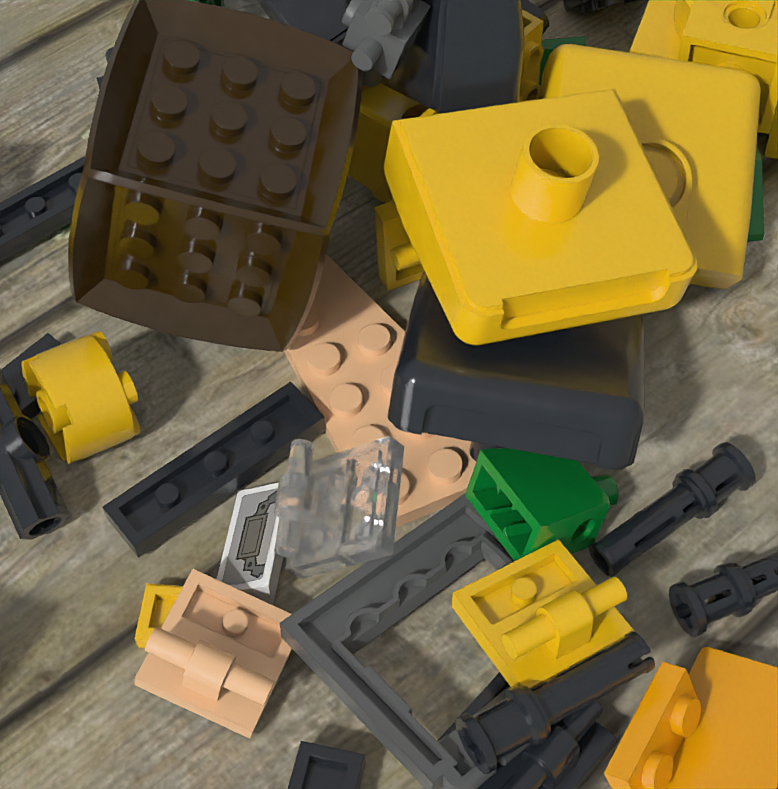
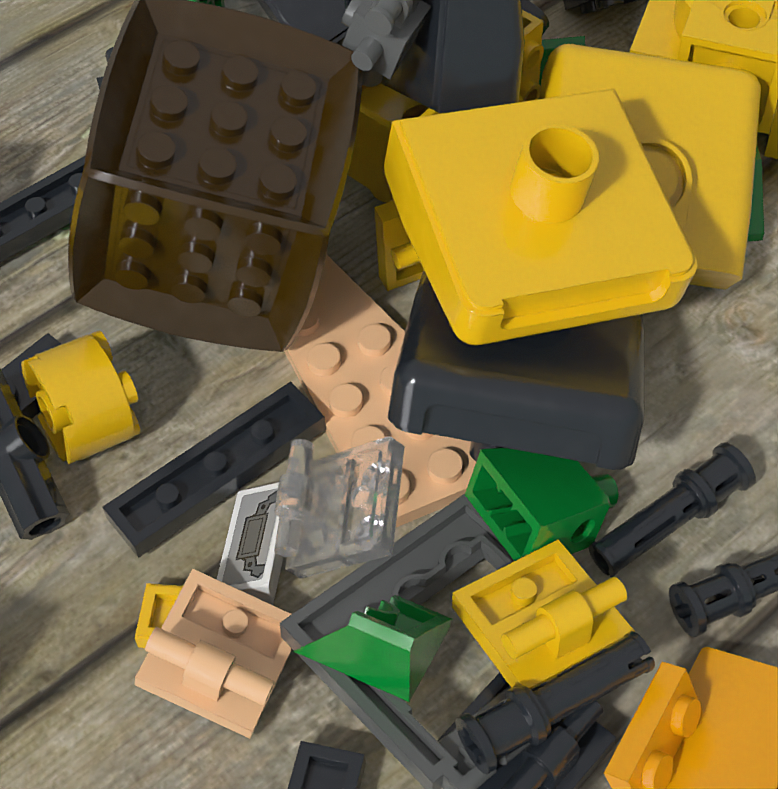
none -> green slope [293,595,452,702]

